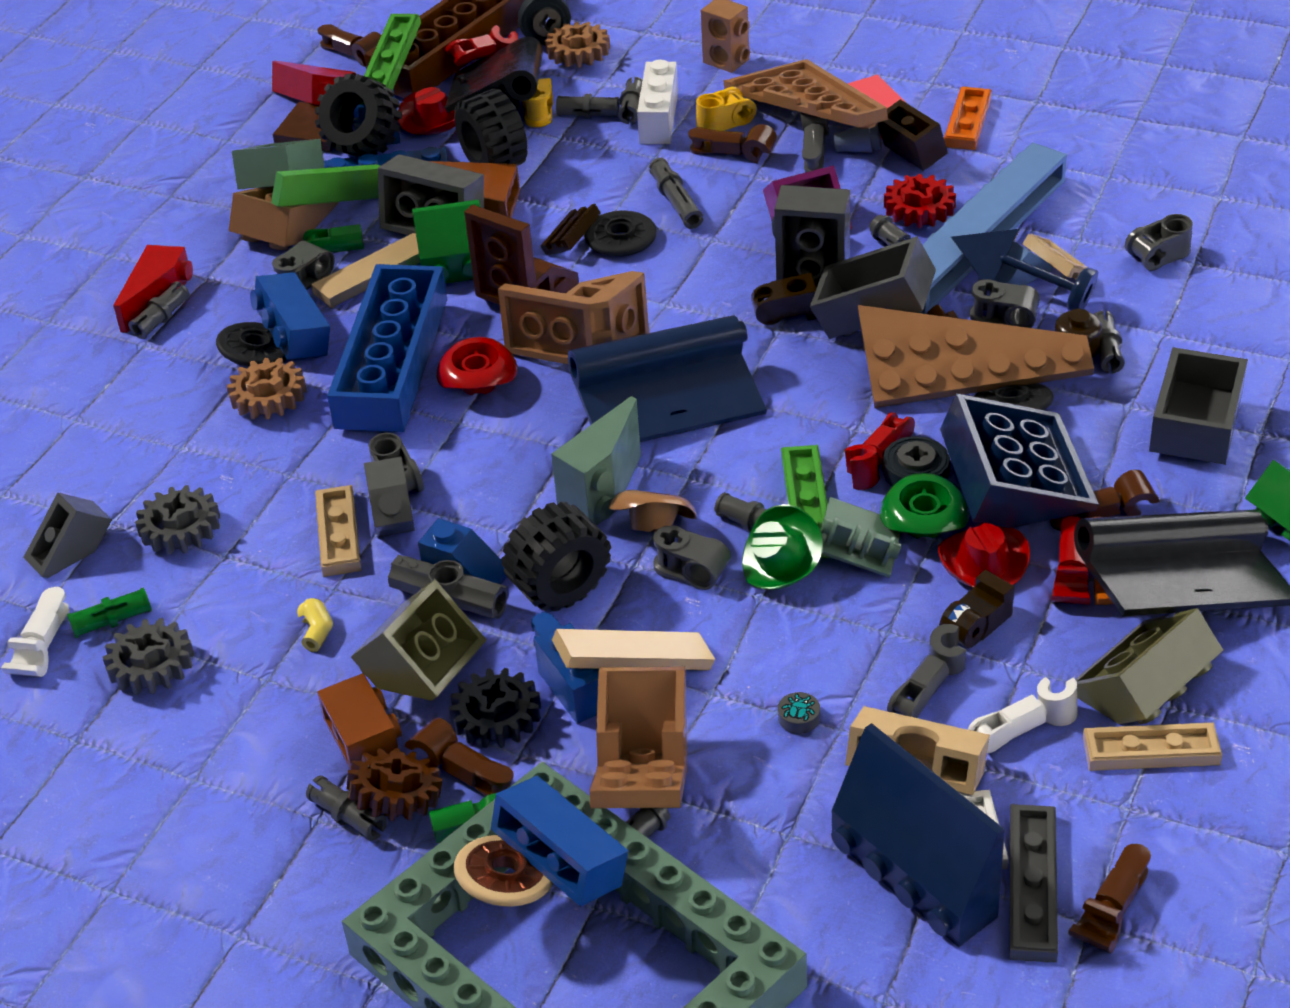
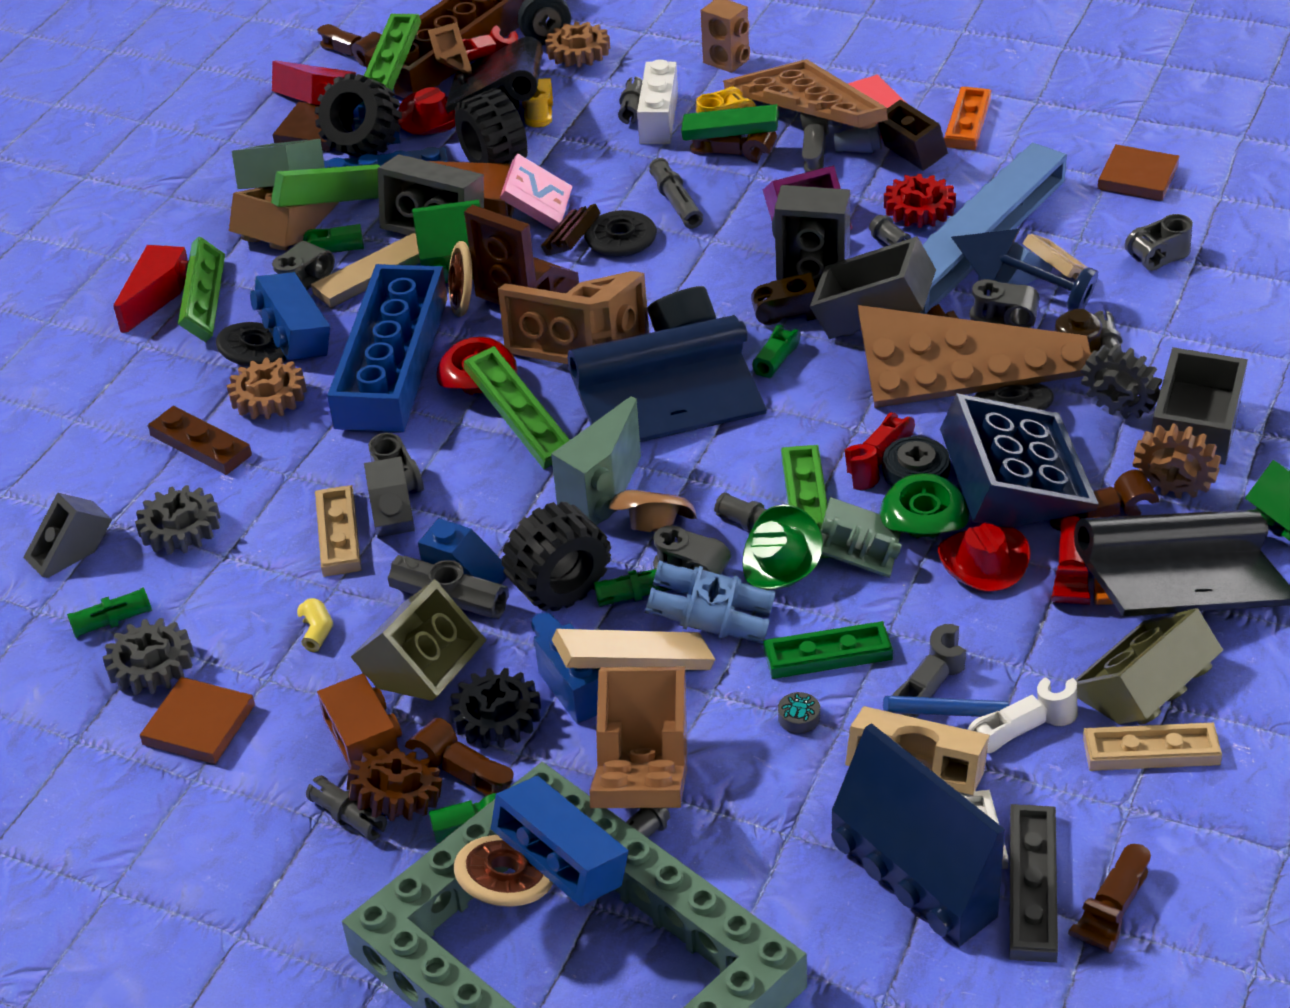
white piece [1,587,70,677] -> none
dark grey pin [128,281,190,339] -> none
dark grey pin [556,94,620,119] -> none
dark brown leg [939,569,1014,648] -> none
none -> dark orange tile [140,677,255,764]
none -> reddish brown plate [148,405,252,475]
none -> bright green tile [178,237,225,343]
none -> medium nougat slope [428,22,472,75]
none -> wheel [448,241,472,317]
none -> bright green tile [464,346,570,469]
none -> bright pink tile [500,153,573,230]
none -> green pin [593,568,672,607]
none -> medium blue pin [645,560,776,645]
none -> black wheel [647,286,716,332]
none -> green tile [681,104,779,141]
none -> green bar [752,324,801,378]
none -> green tile [763,621,893,679]
none -> blue bar [883,696,1010,717]
none -> dark grey gear [1080,344,1162,419]
none -> dark orange tile [1098,144,1180,201]
none -> medium nougat gear [1133,424,1221,499]

